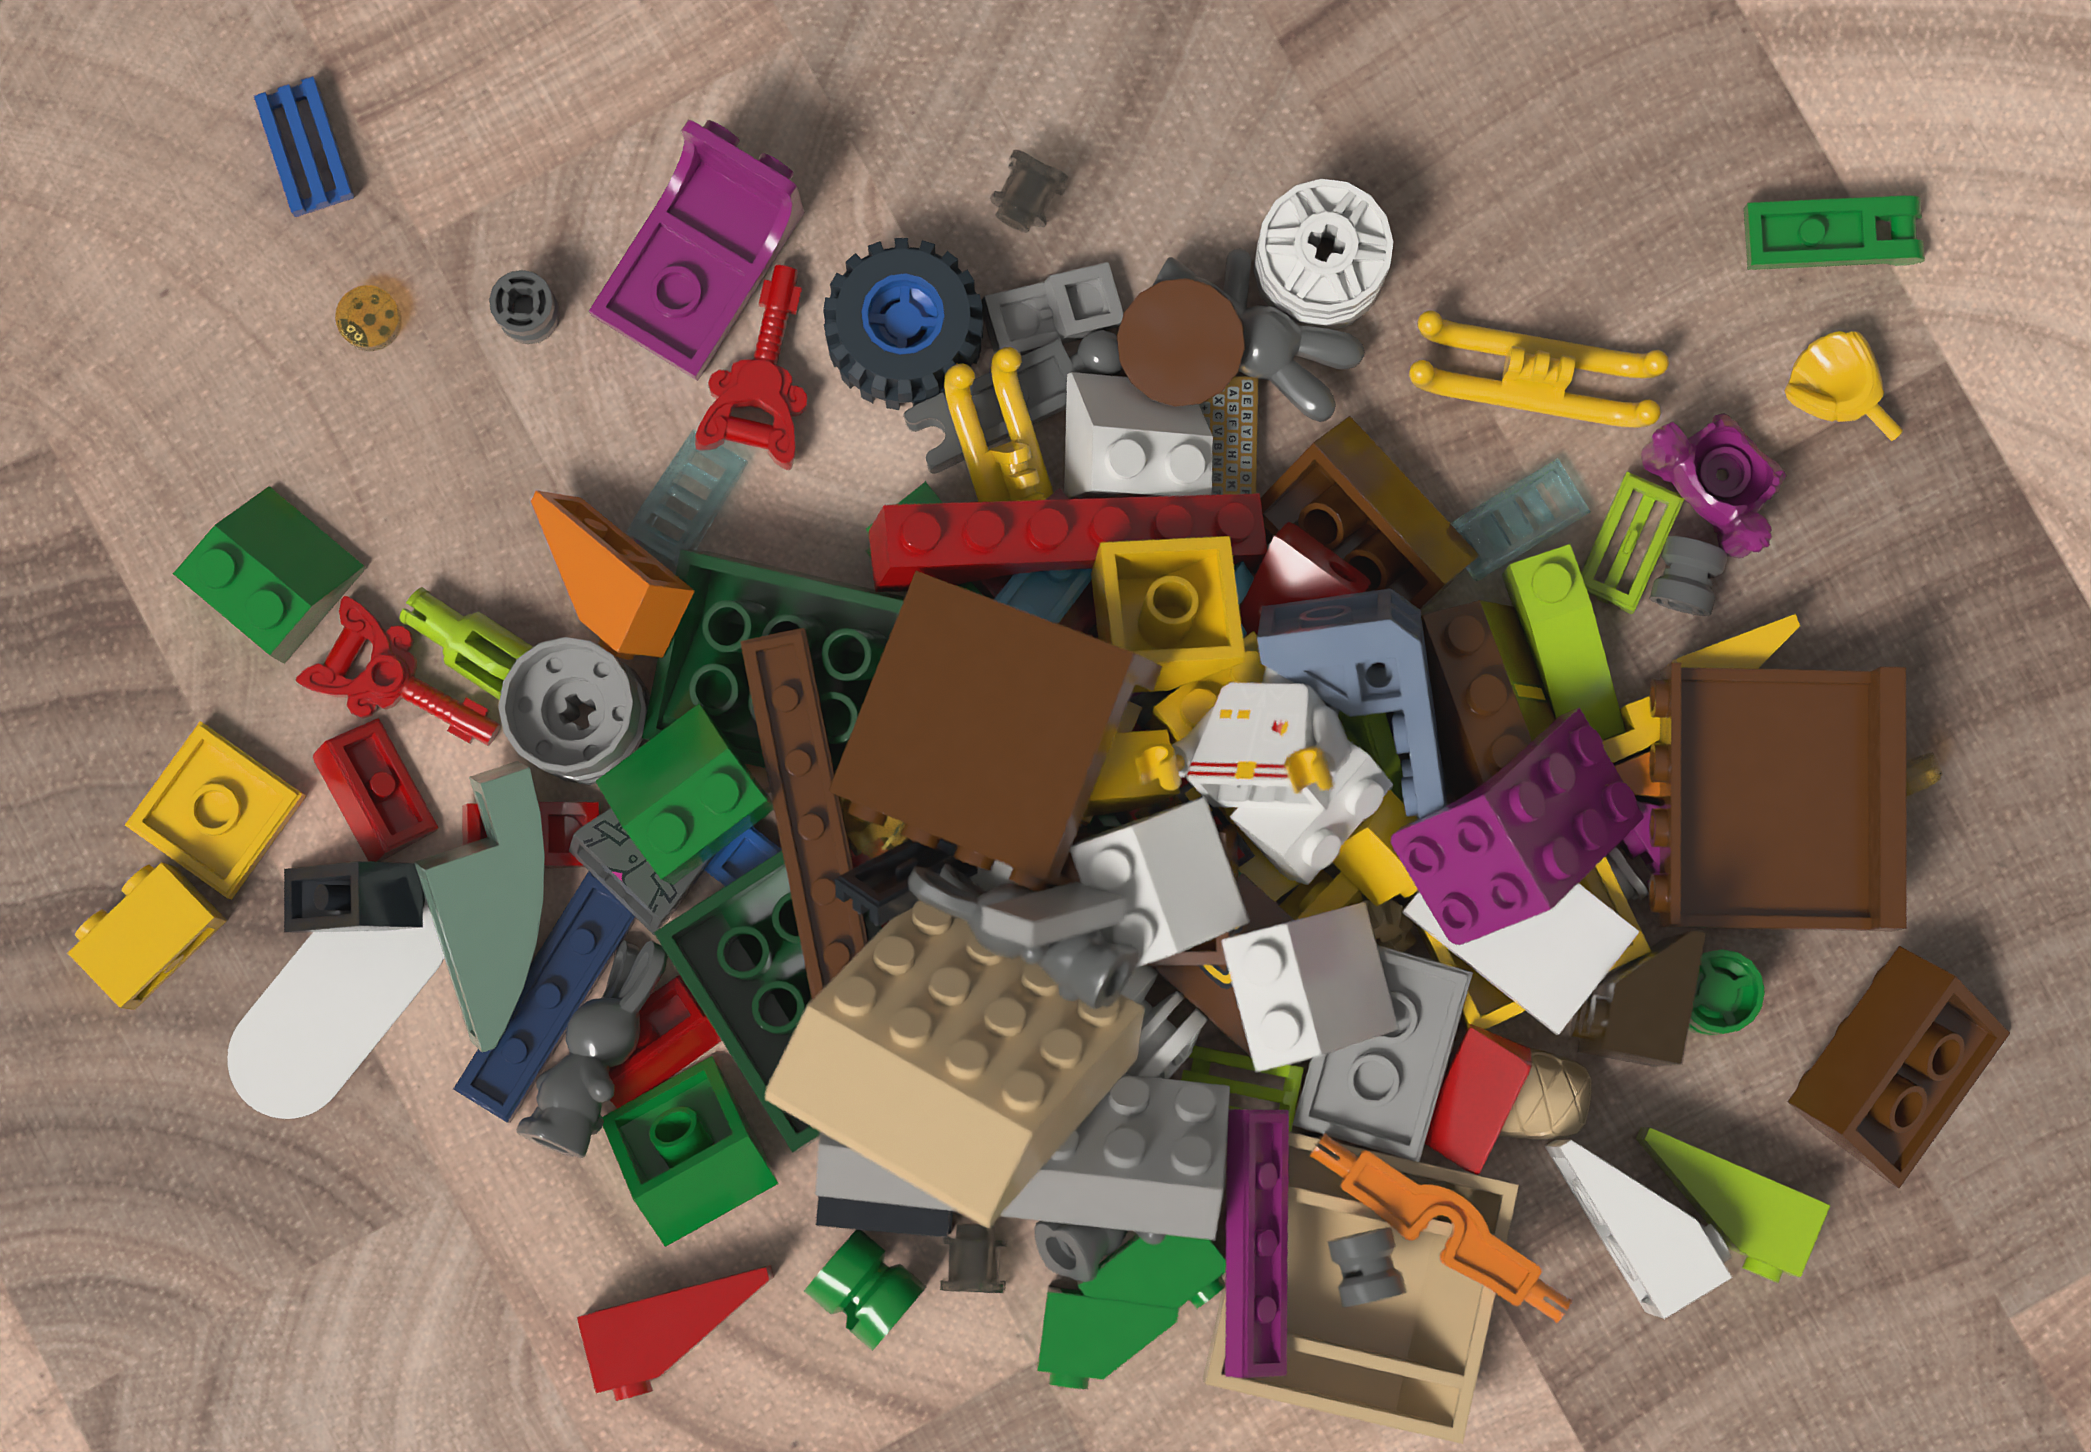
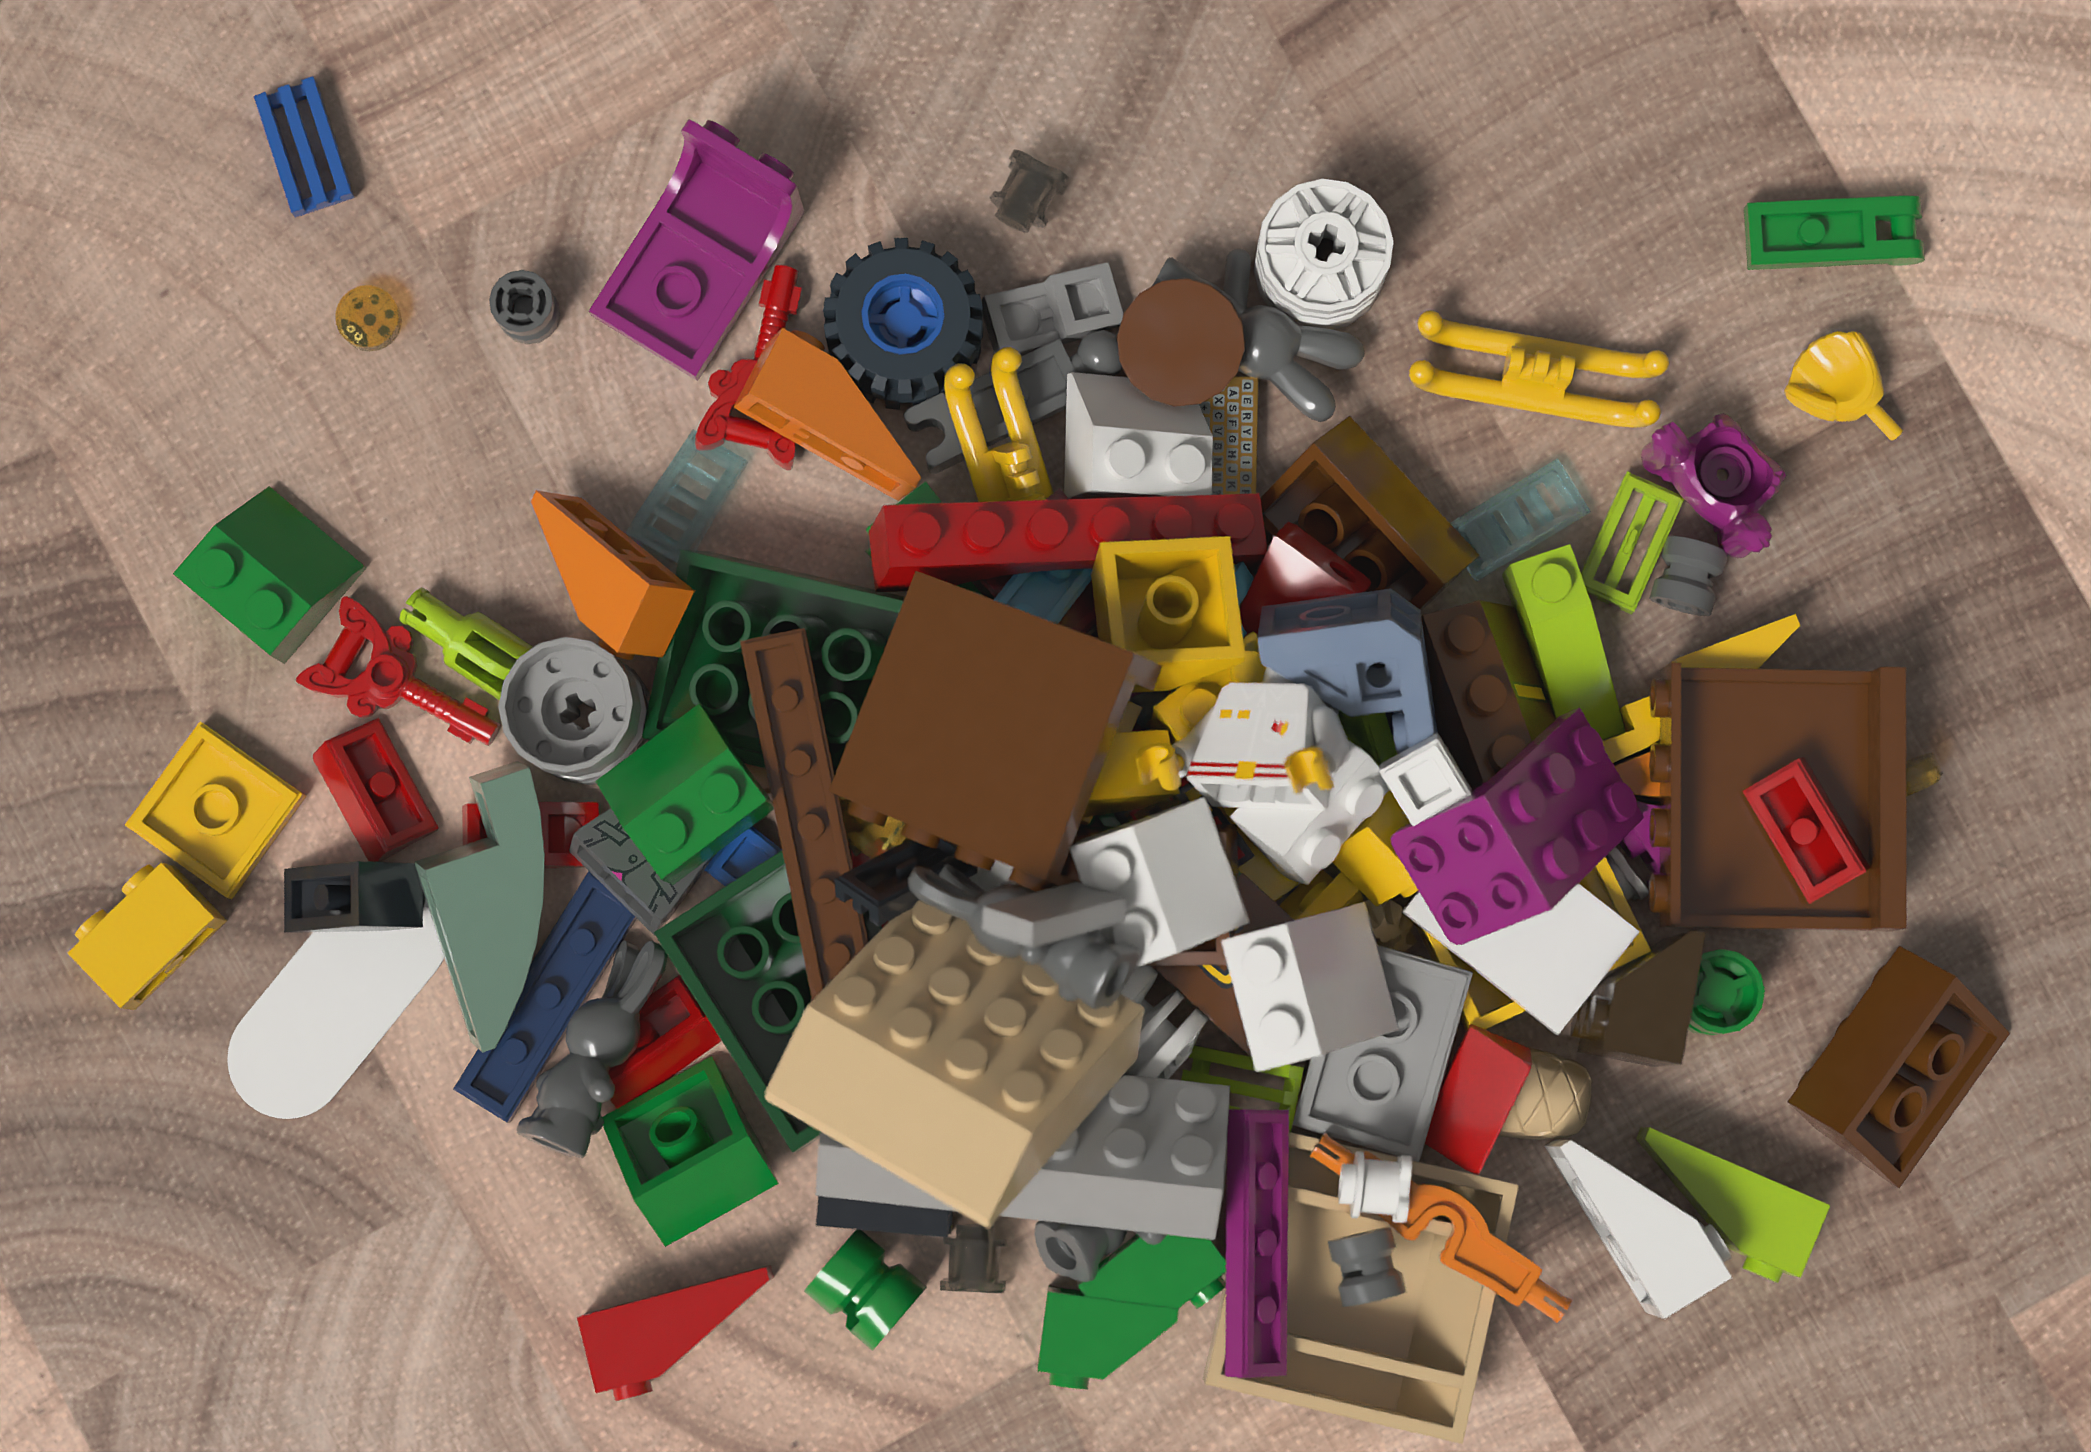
none -> orange slope [733,328,921,501]
none -> white brick [1338,1151,1412,1223]
none -> white tile [1379,733,1471,826]
none -> red slope [1742,757,1870,904]

